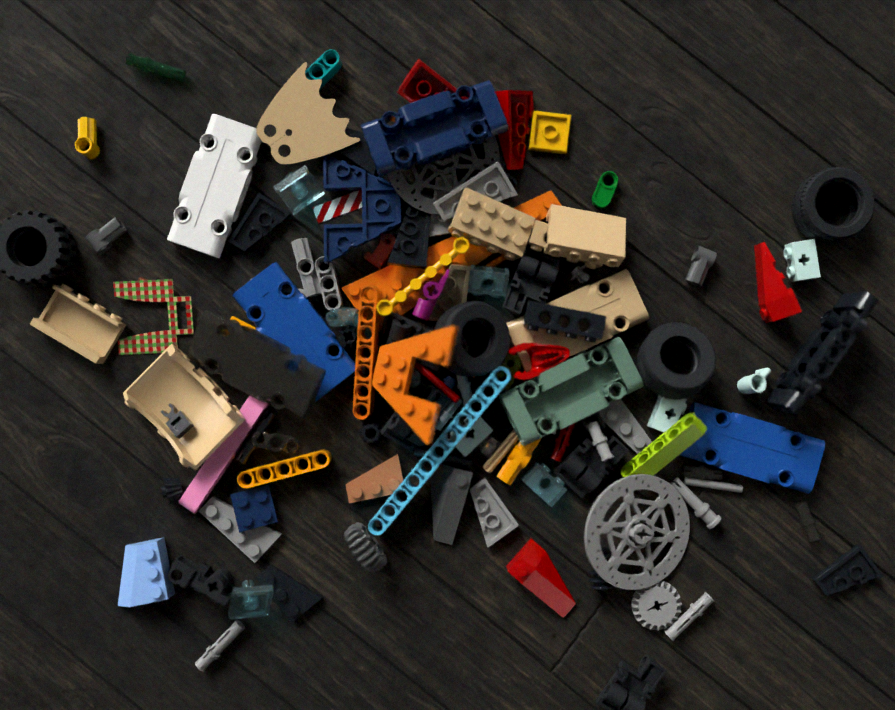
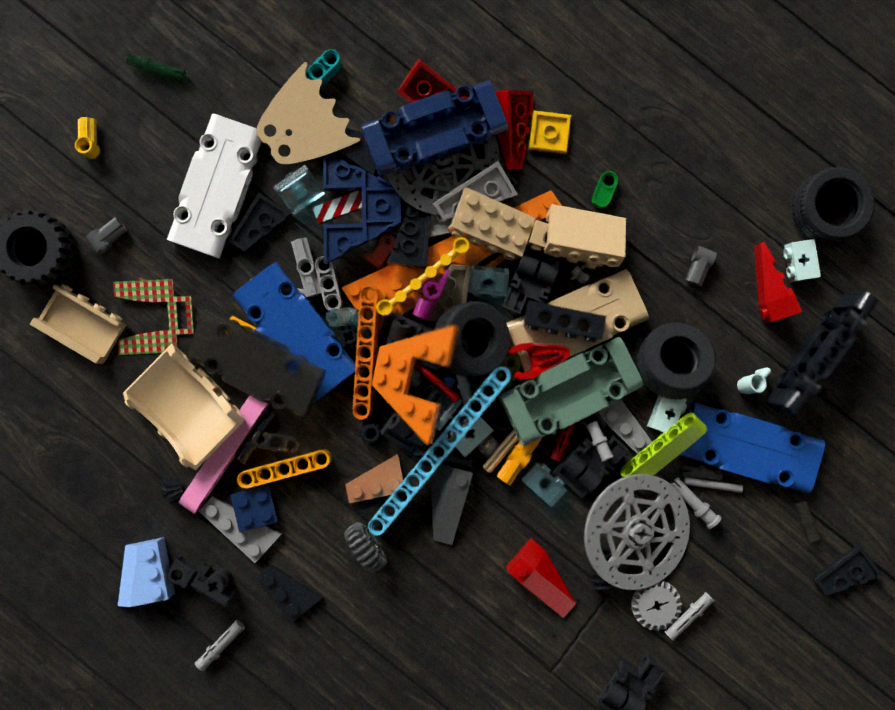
black plate [161,403,194,439] -> none
clear light blue tile [228,580,274,620] -> none
light grey wing [470,478,519,548] -> none

